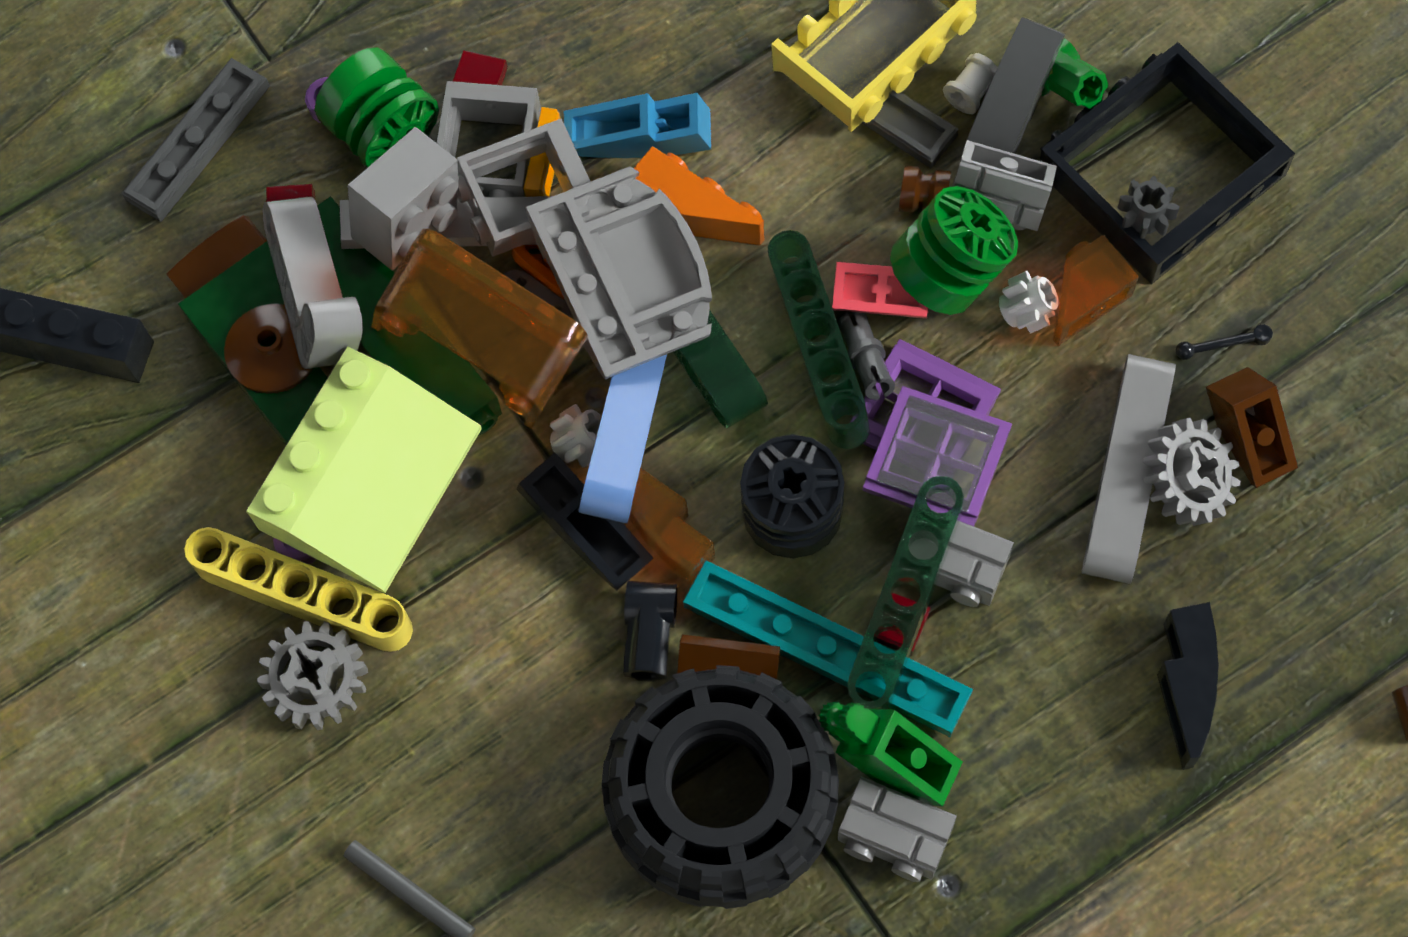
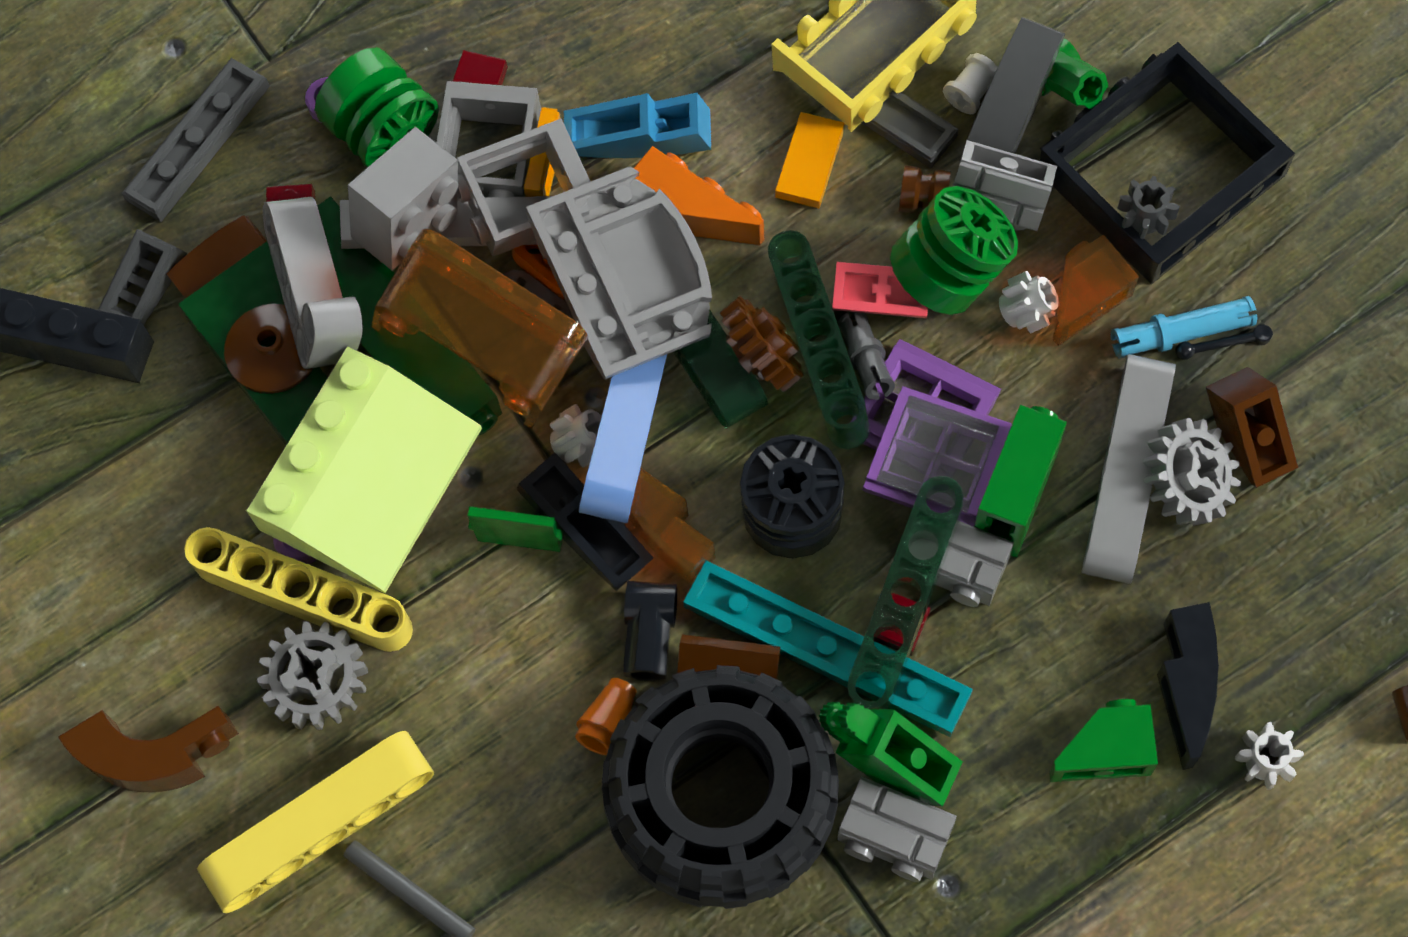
none -> reddish brown arch [58,706,239,792]
none -> dark grey slope [98,229,187,325]
none -> light yellow beam [197,731,434,913]
none -> green piece [467,506,563,552]
none -> orange cone [575,678,637,755]
none -> reddish brown gear [720,296,804,392]
none -> light orange tile [775,112,845,209]
none -> green brick [974,405,1067,558]
none -> green slope [1049,699,1158,782]
none -> medium azure pin [1111,296,1257,359]
none -> white gear [1235,722,1304,790]

